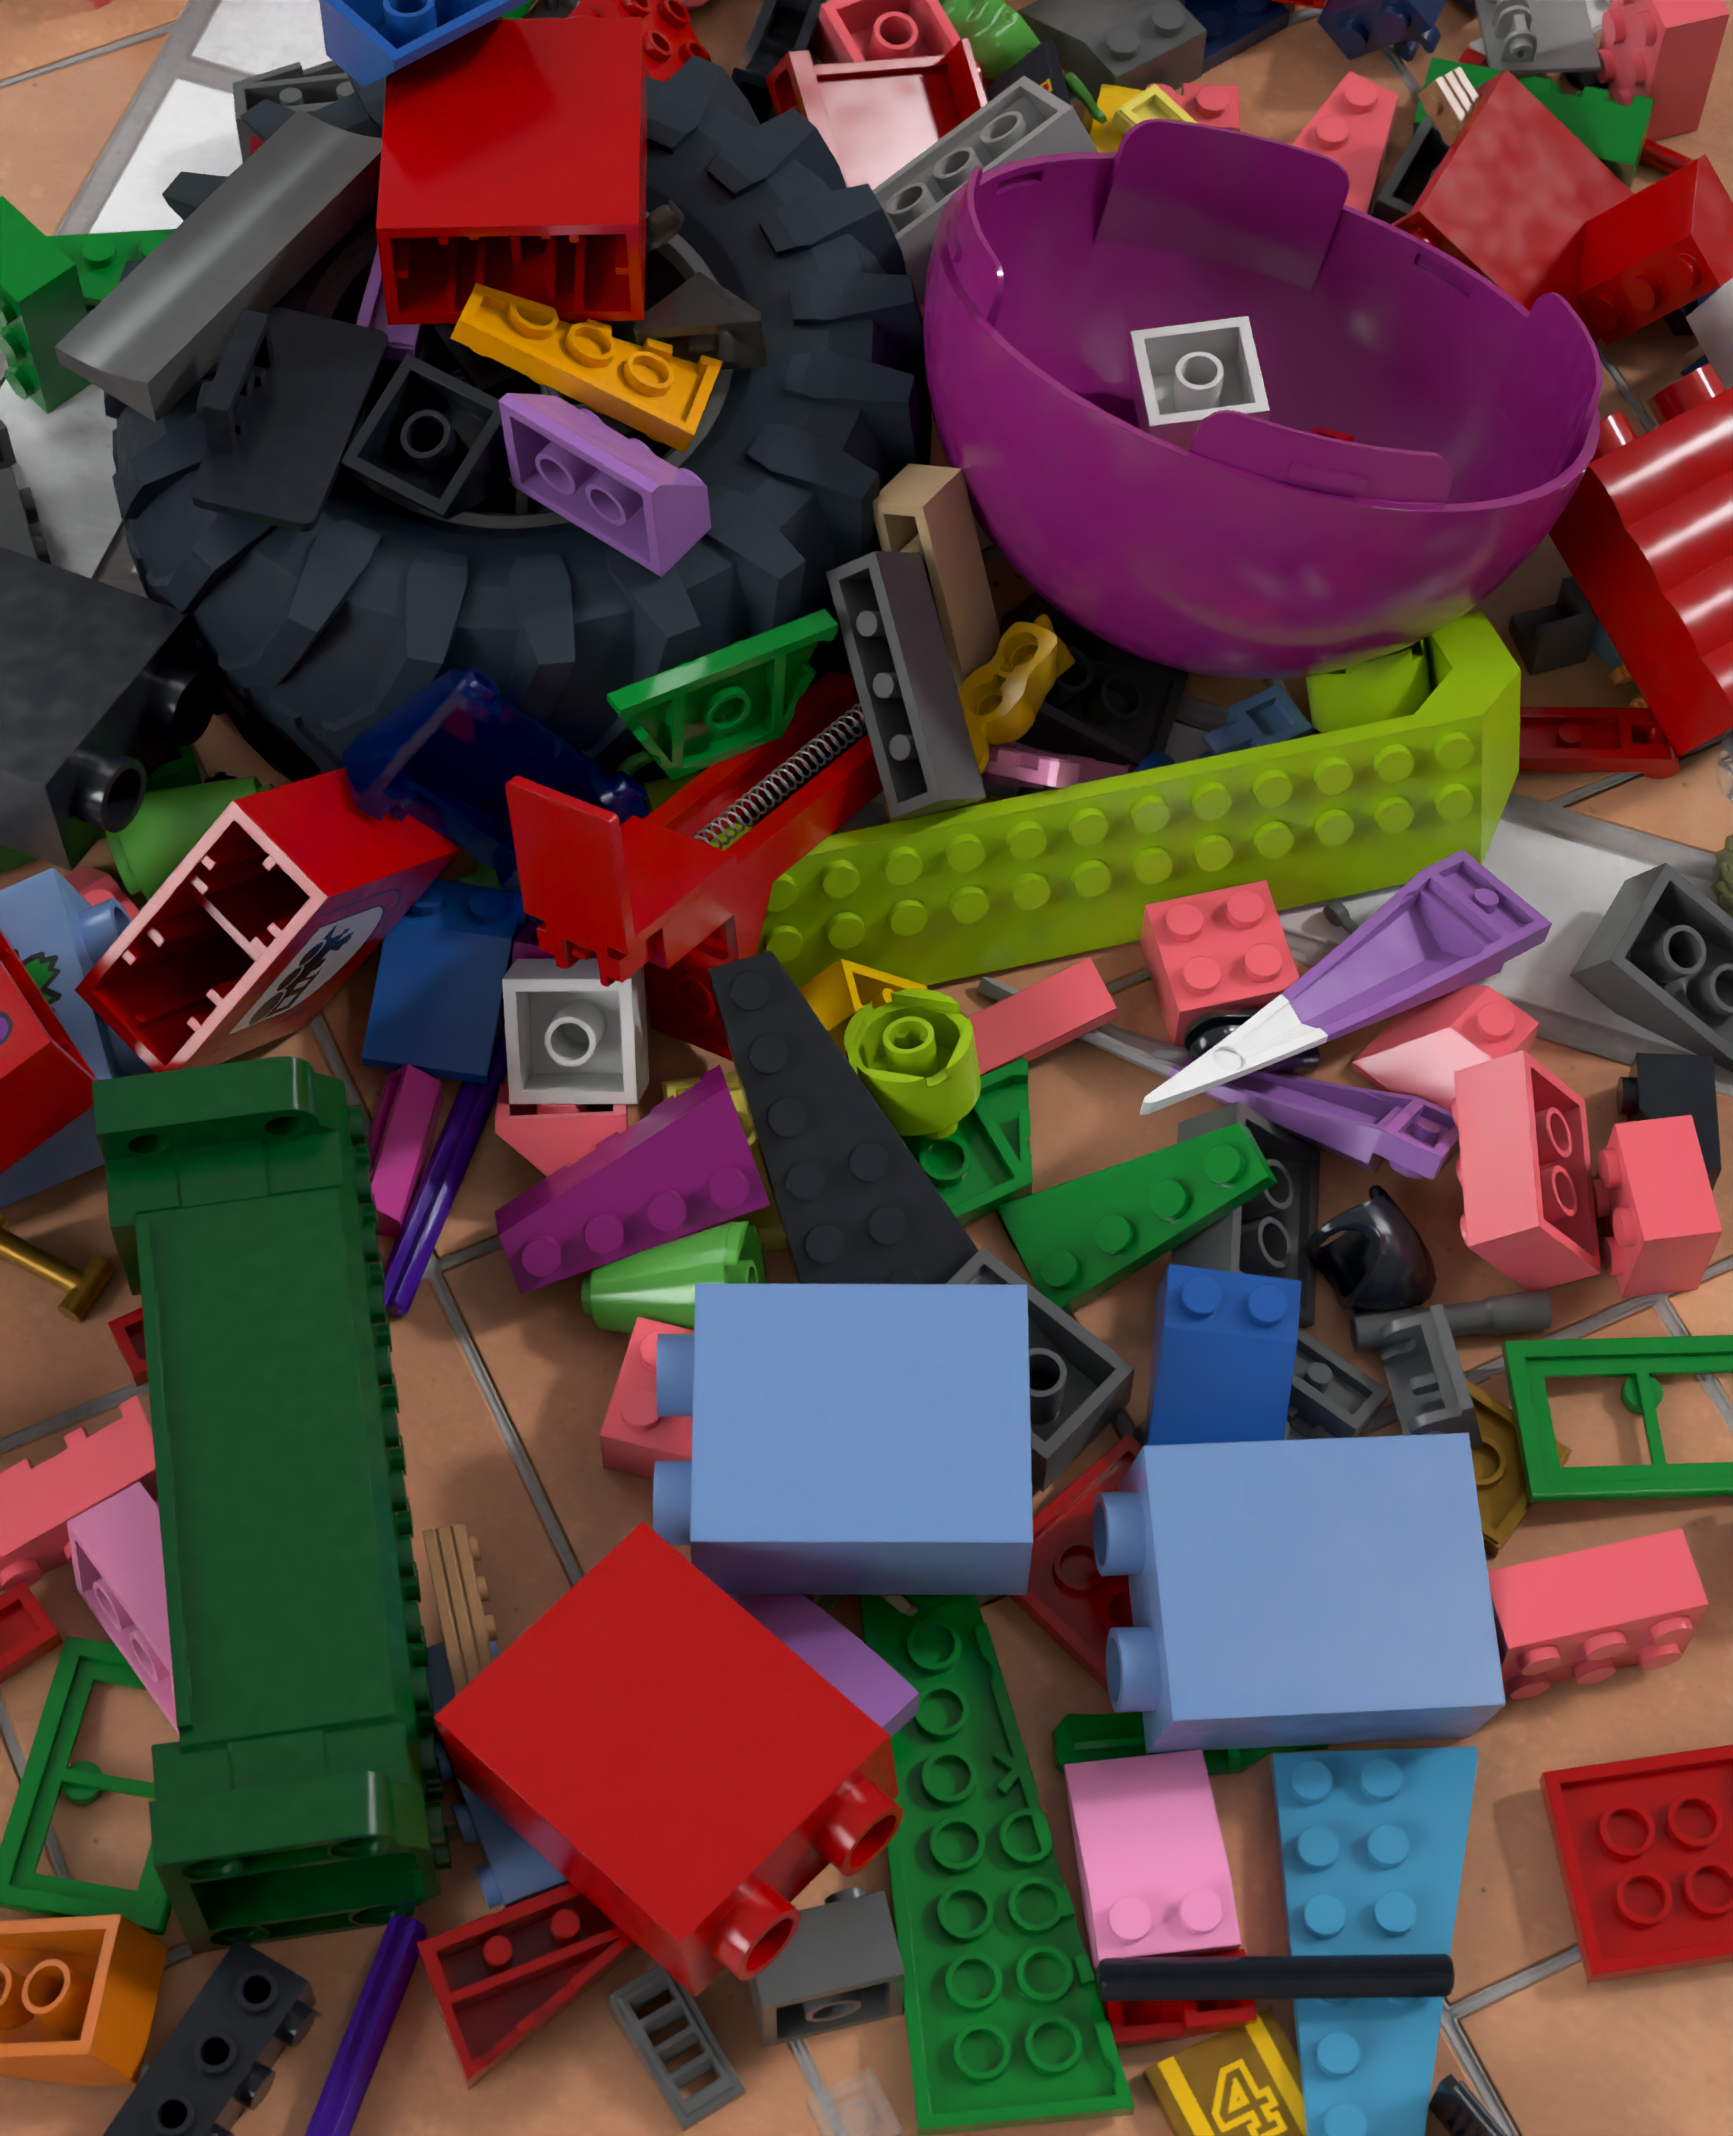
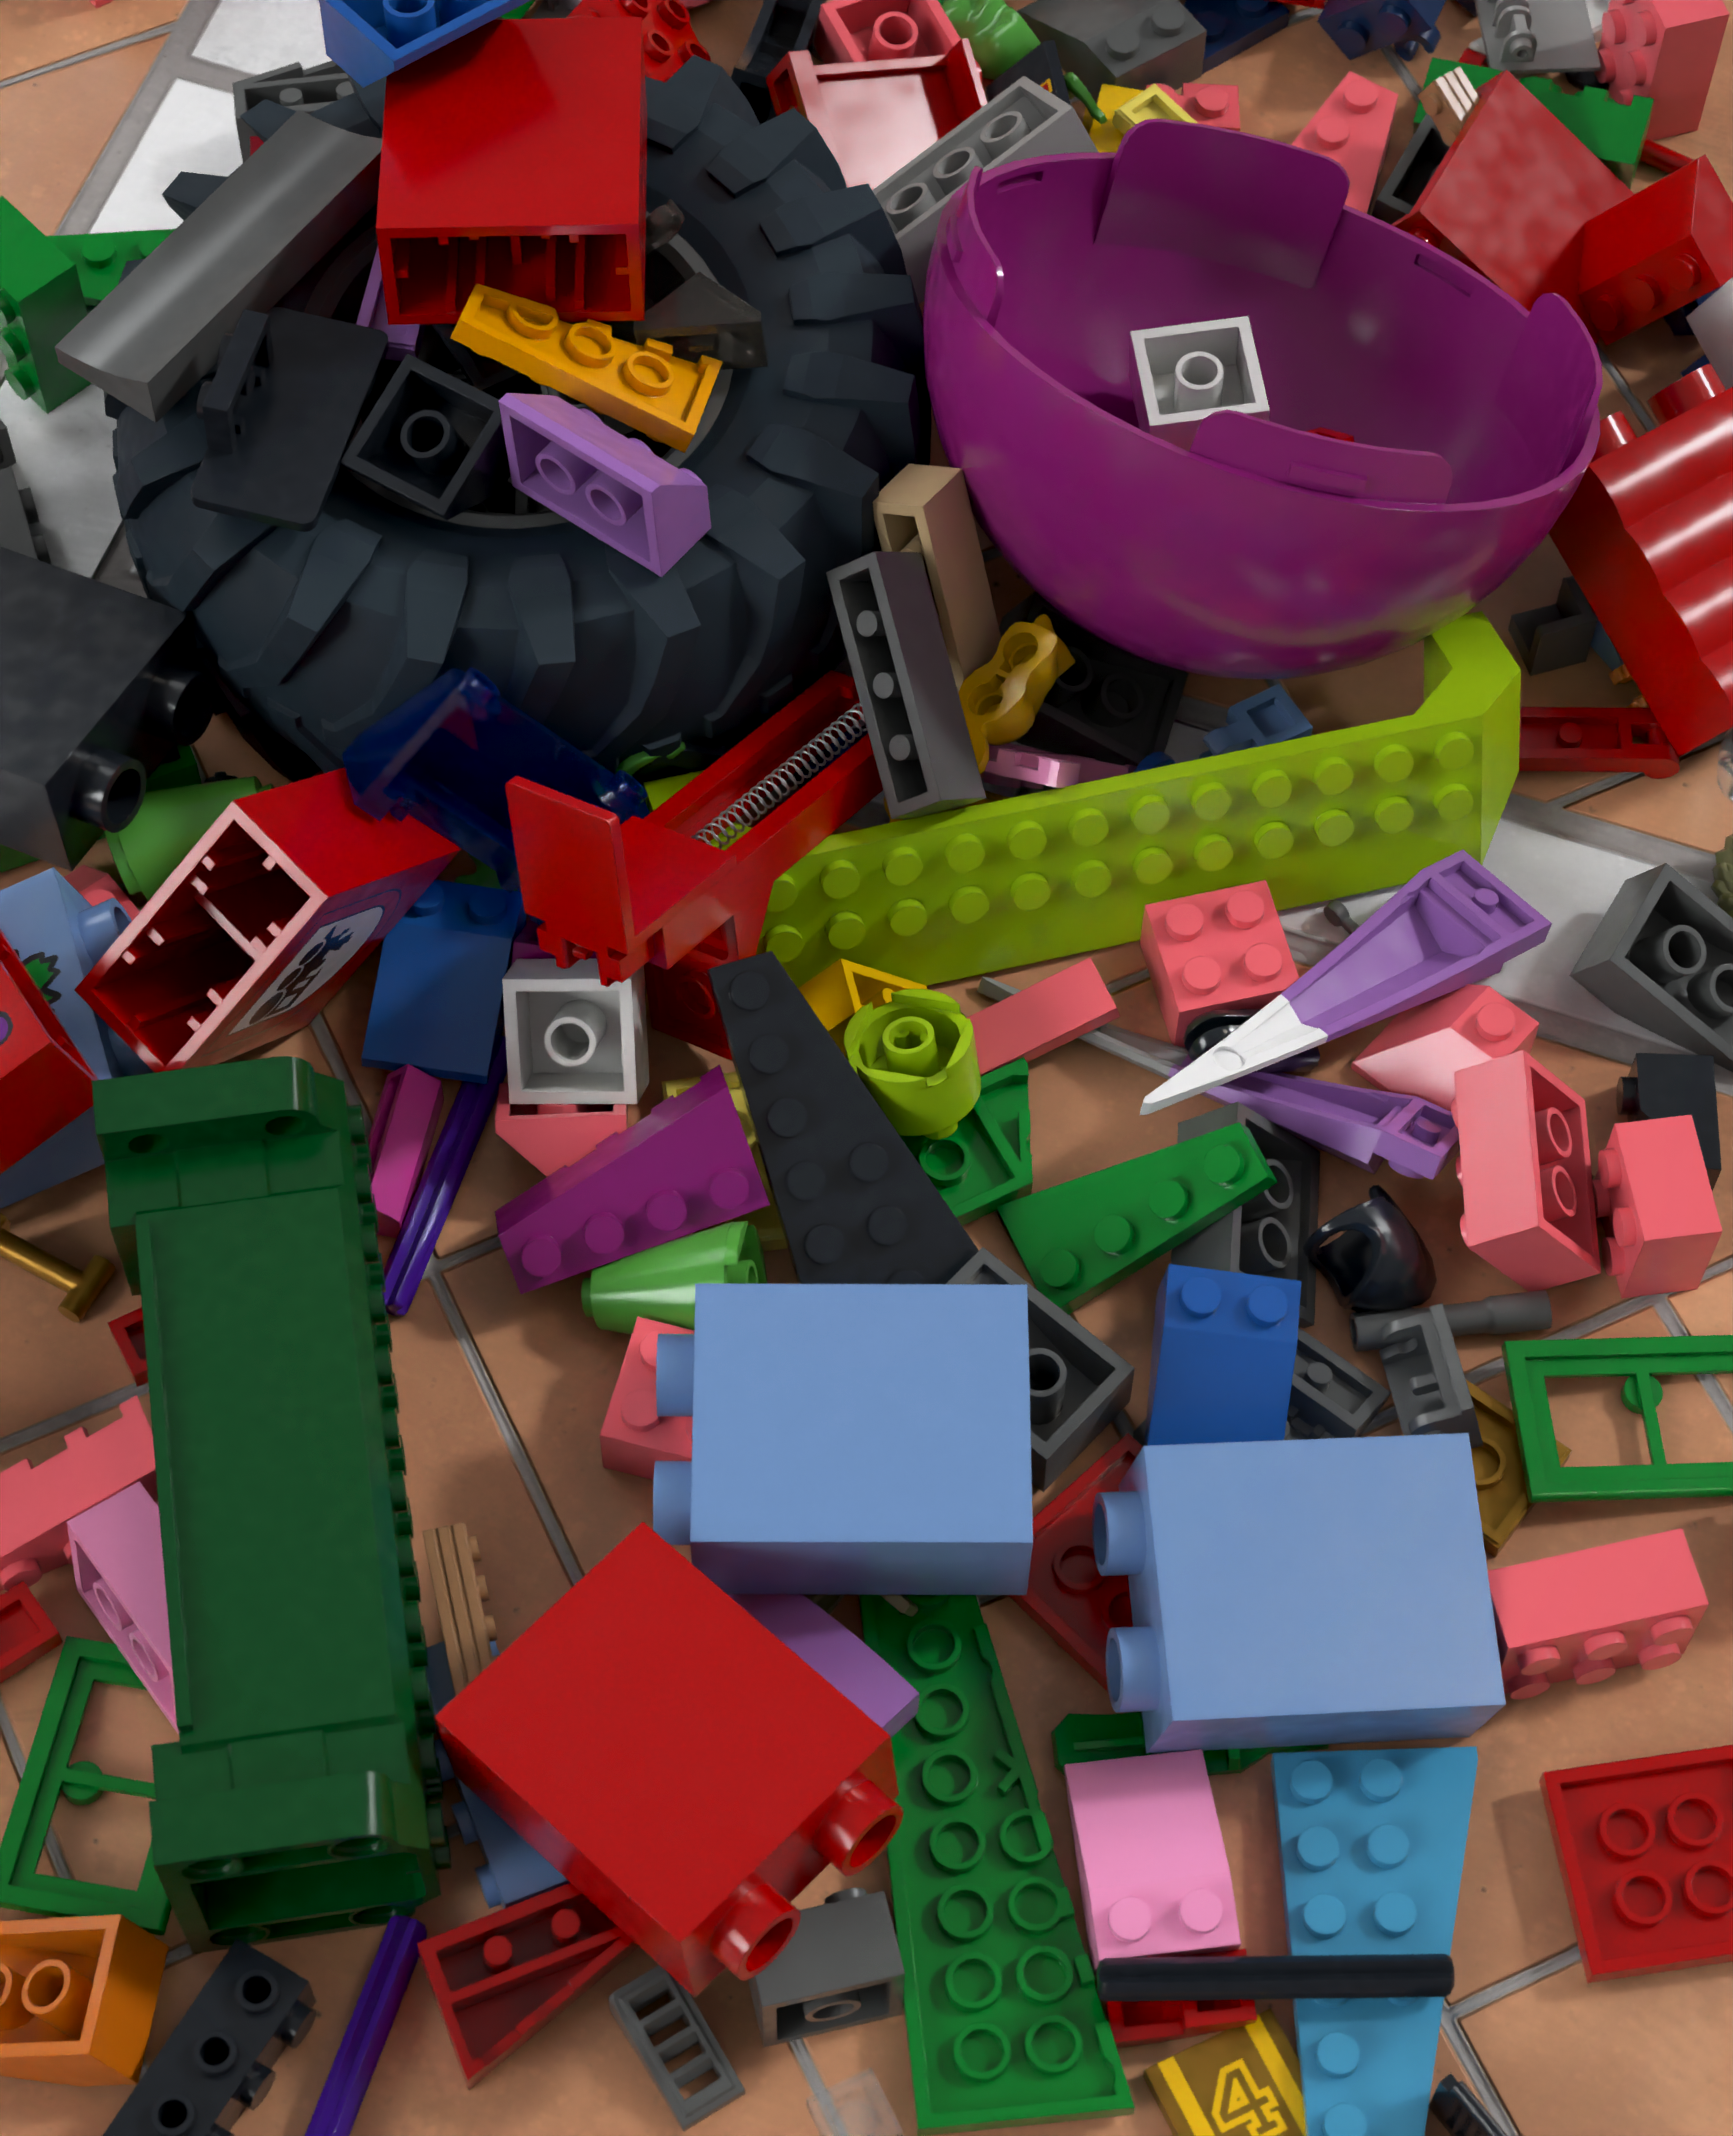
green wing [607,609,838,781] -> none
lime brick [1306,638,1432,733] -> none

